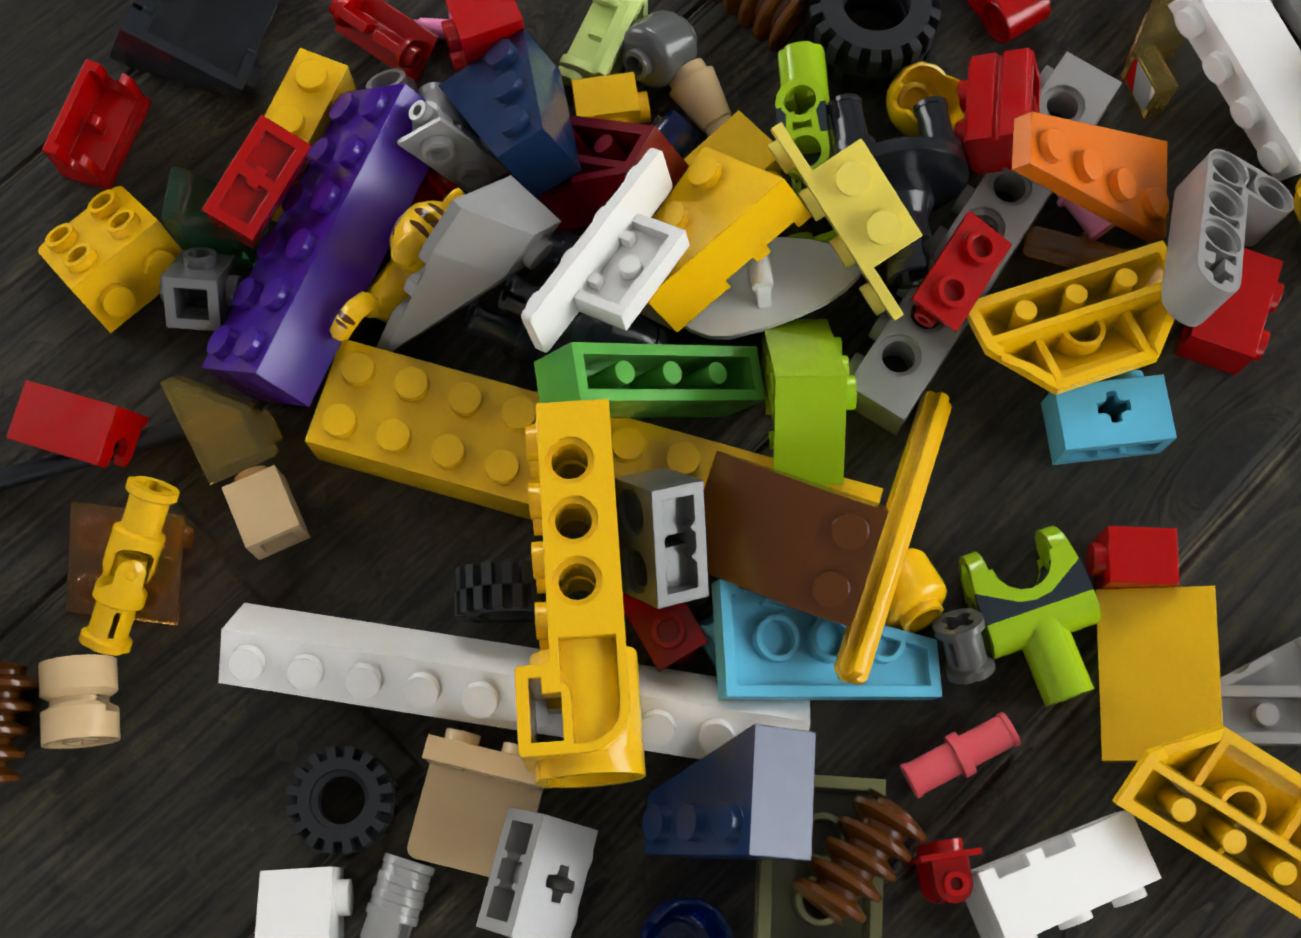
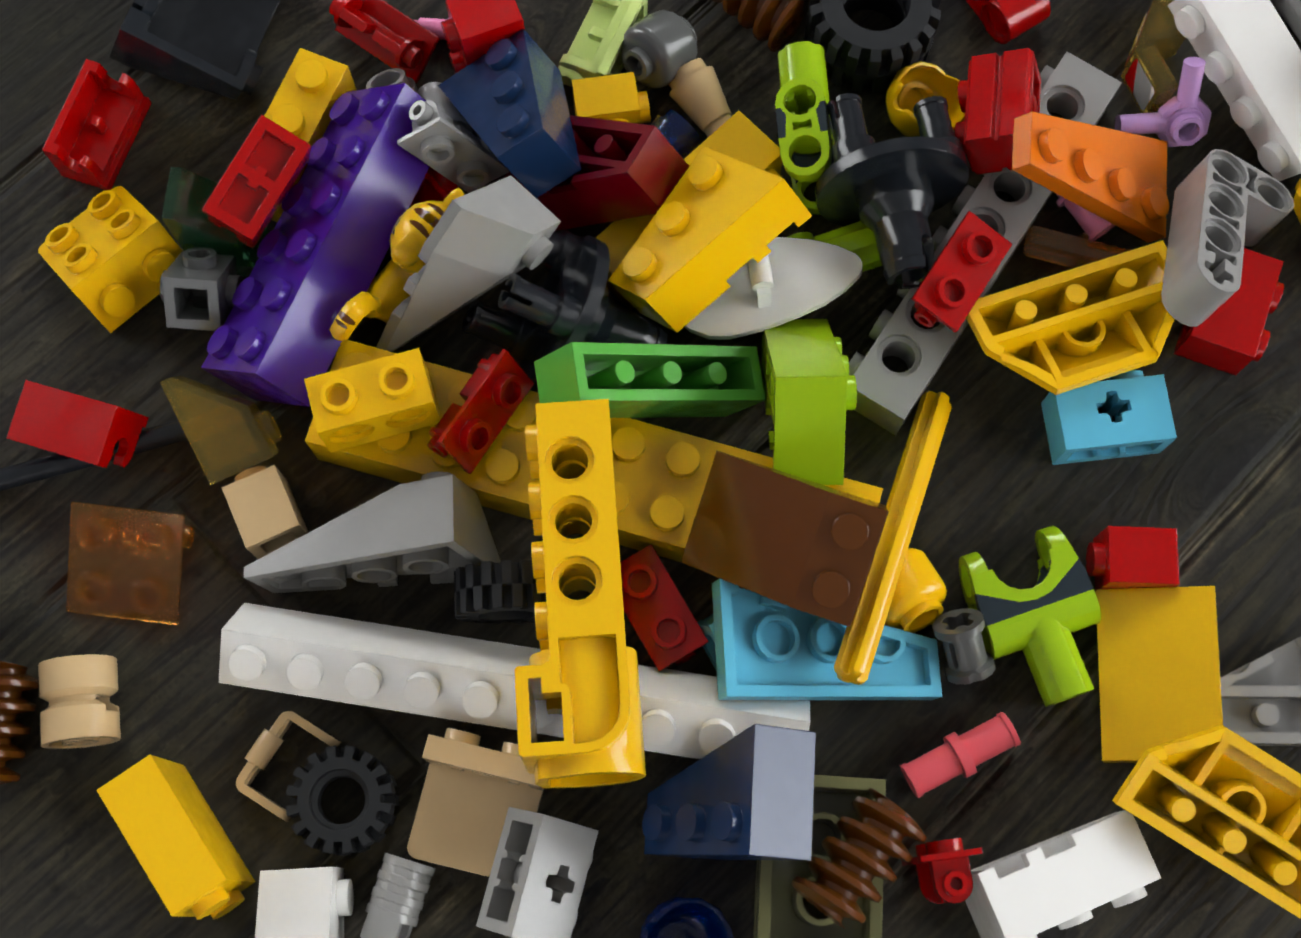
yellow piece [78,476,180,656] -> none
white bracket [521,148,690,353] -> none
dark grey brick [614,467,709,609] -> none
light yellow bracket [767,122,923,321] -> none
none -> yellow brick [96,754,255,920]
none -> tan piece [236,711,341,822]
none -> light grey wedge [244,472,501,593]
none -> yellow brick [304,348,441,453]
none -> red hinge [427,349,534,474]
none -> lavender piece [1115,57,1212,147]

